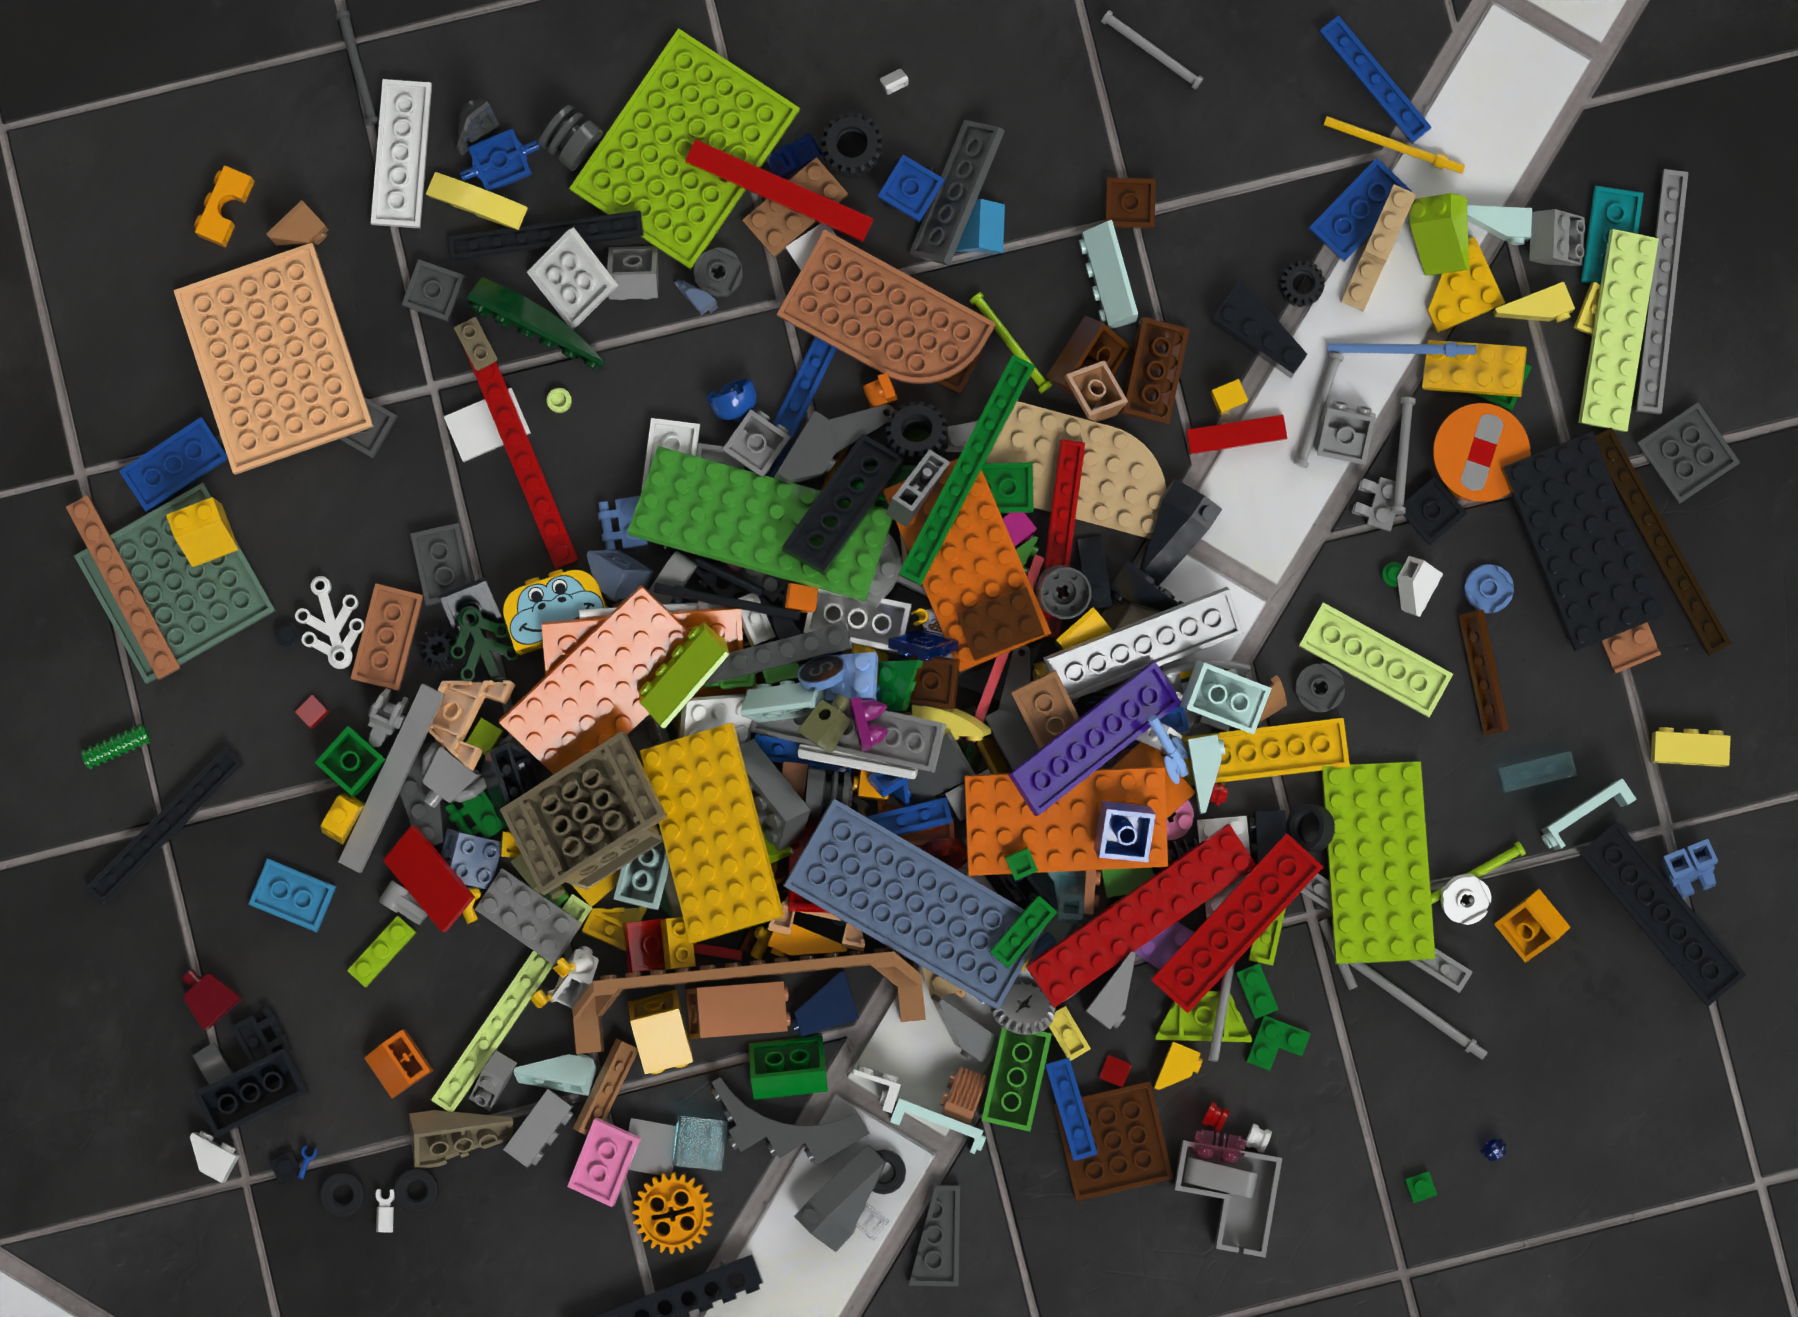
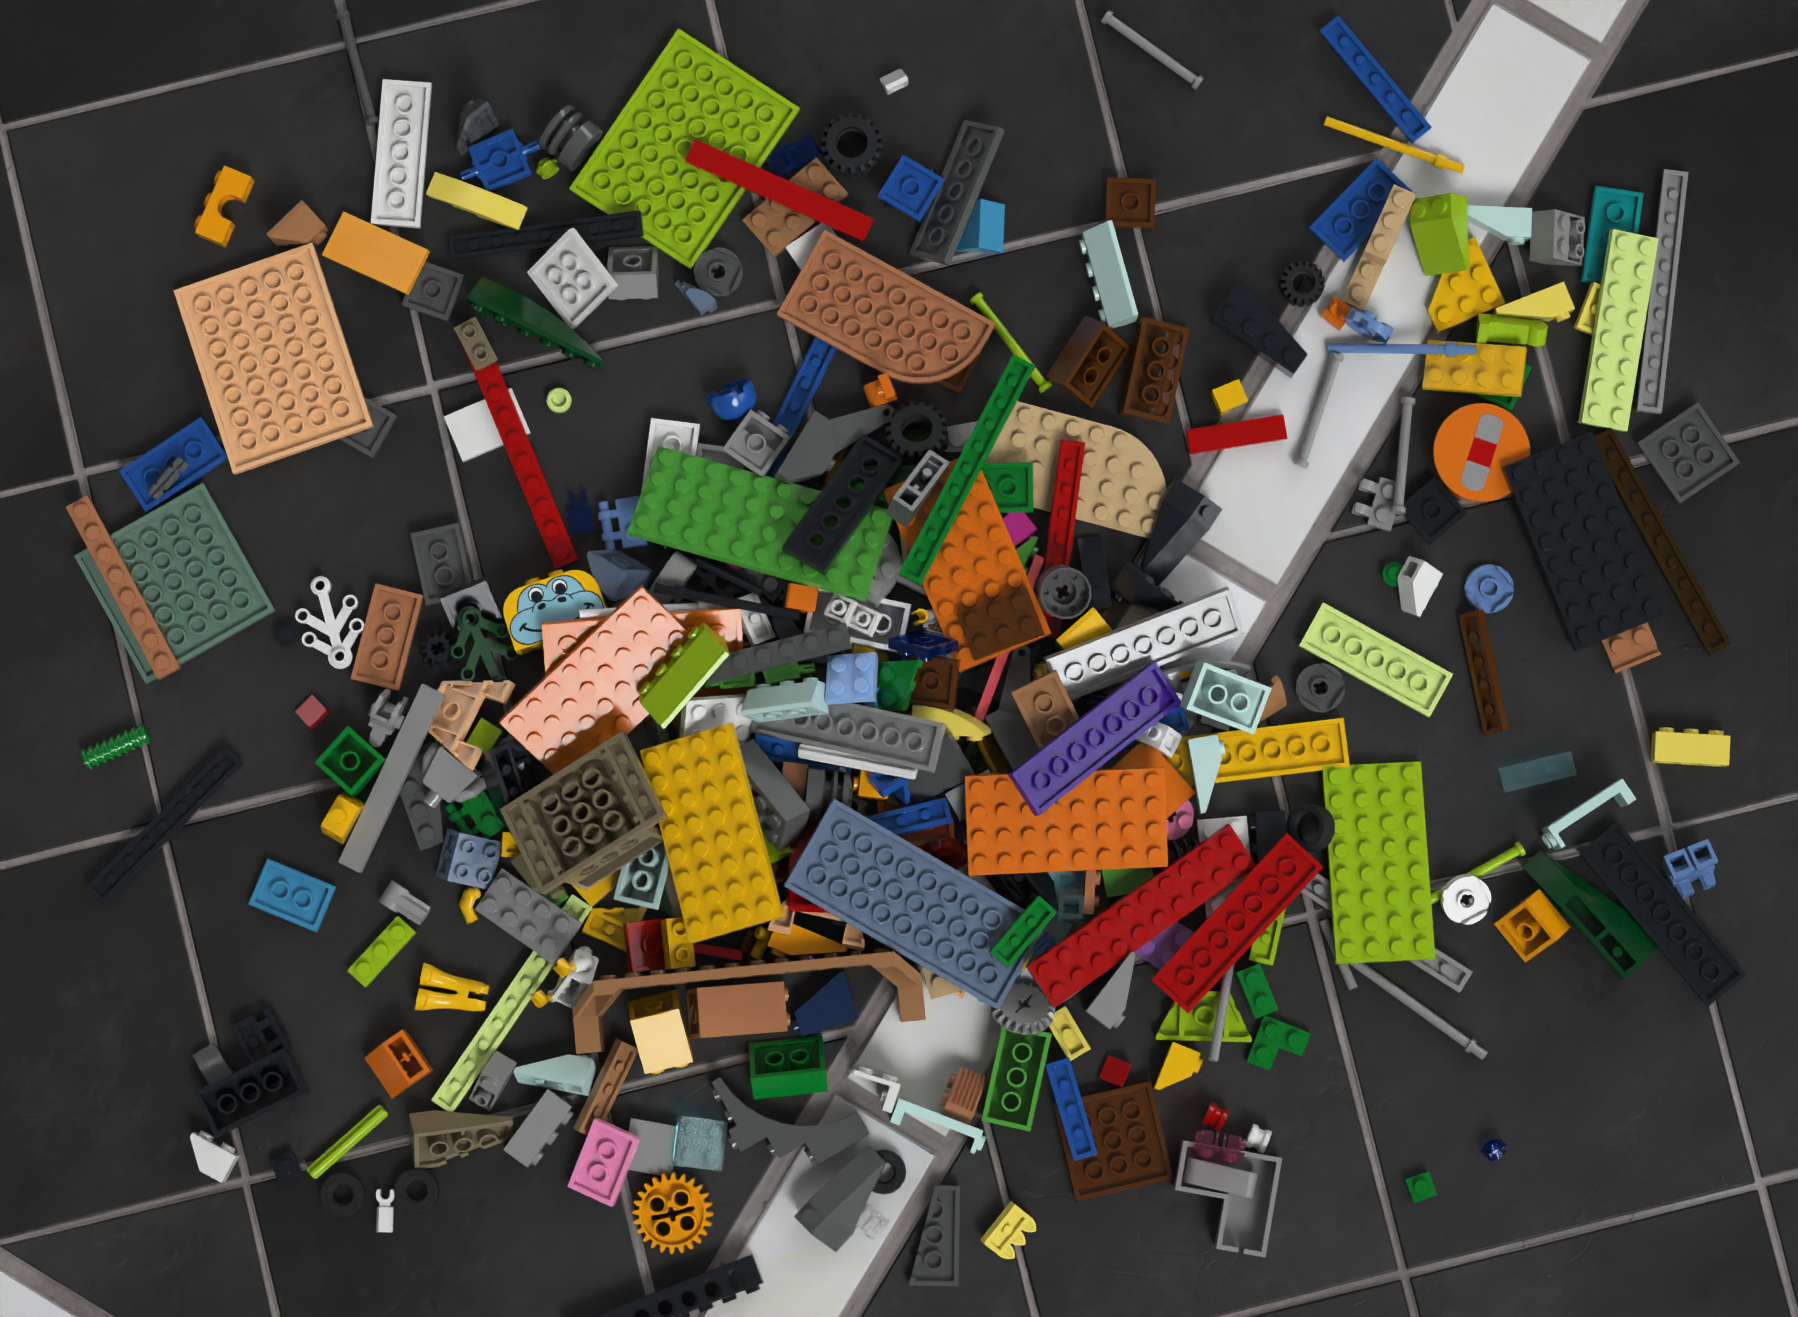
yellow slope [166,497,239,567] -> none
dark red torso [182,969,243,1030] -> none
blue hand [297,1145,318,1179] -> none
red tile [383,826,475,932] -> none
tile [797,655,848,690] -> none
olive torso [798,693,850,754] -> none
magenta tile [849,697,888,752] -> none
dark grey slope [931,994,998,1062] -> none
green plate [1005,847,1038,881] -> none
medium nougat slope [1064,360,1128,422] -> none
brick [1094,801,1156,862] -> none
light blue piece [1148,715,1189,784] -> none
red plate [1210,782,1228,807] -> none
light grey plate [1317,401,1376,465] -> none
none -> dark grey axle [148,457,188,499]
none -> lime axle [307,1105,388,1179]
none -> light orange tile [322,211,430,295]
none -> yellow piece [415,963,489,1011]
none -> lime plate [536,157,559,179]
none -> clear blue plate [567,490,595,536]
none -> white slope [824,593,883,637]
none -> light yellow plate [980,1201,1036,1259]
none -> orange tile [1320,296,1351,331]
none -> medium blue plate [1344,308,1394,344]
none -> lime leg [1475,313,1548,346]
none -> dark green wedge [1522,850,1658,980]

